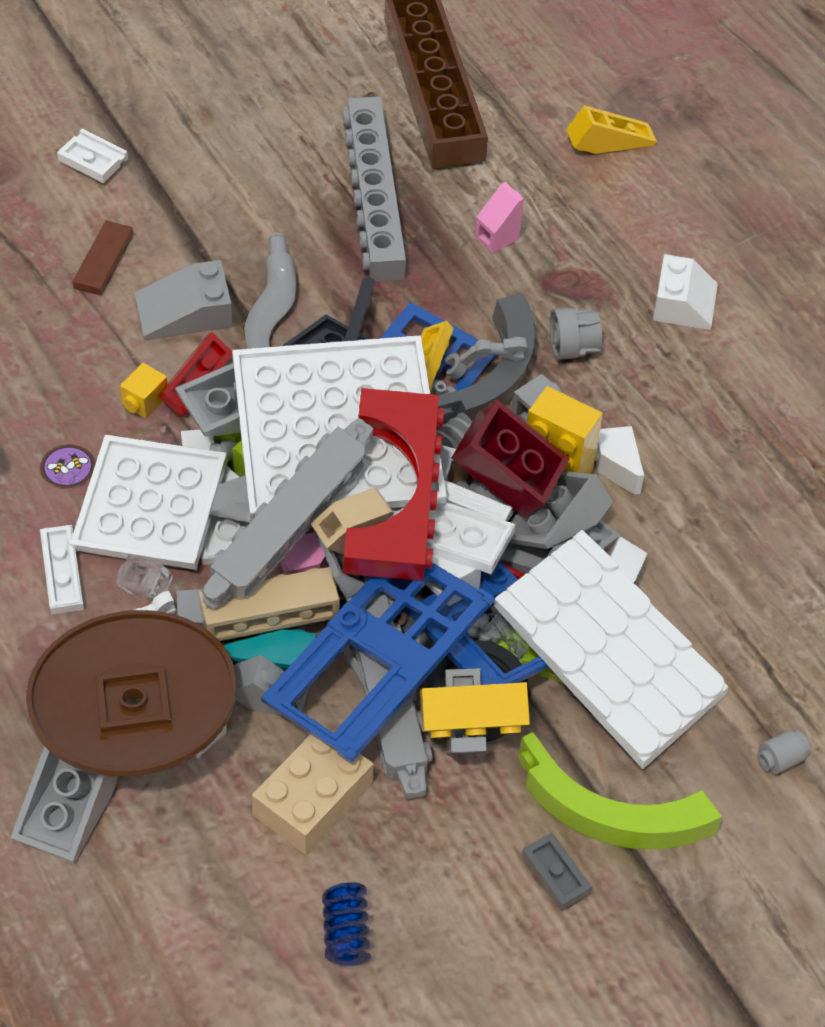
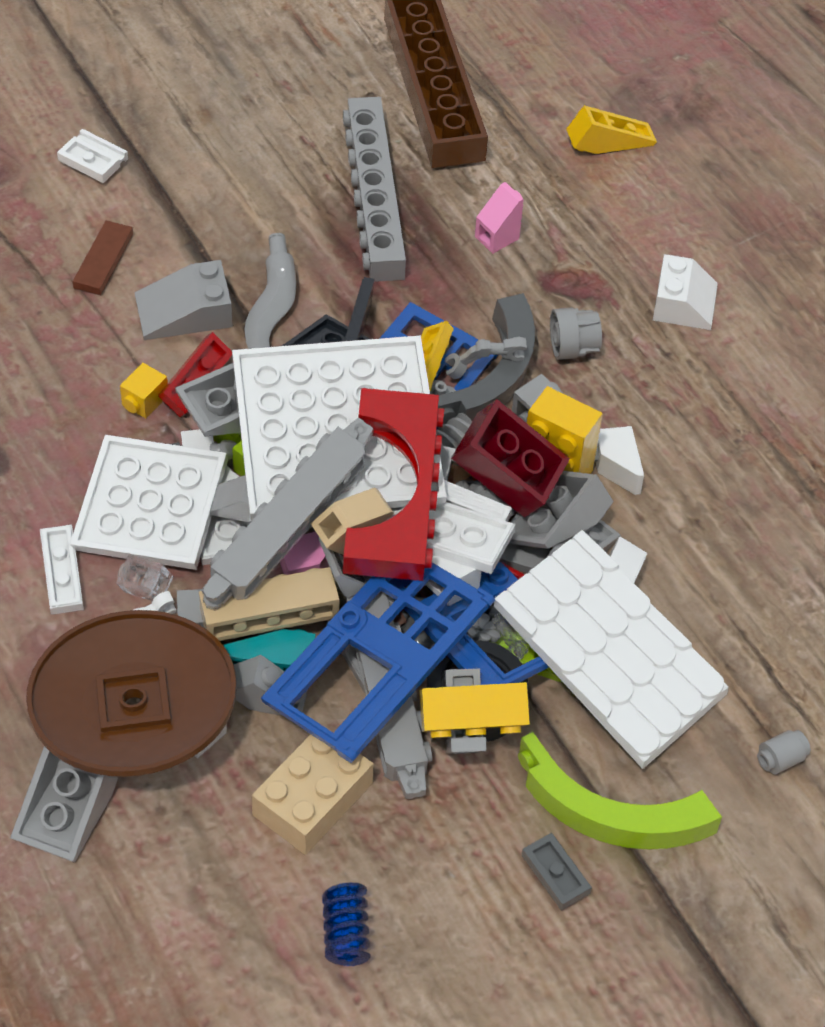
sticker [40,444,95,488] -> none

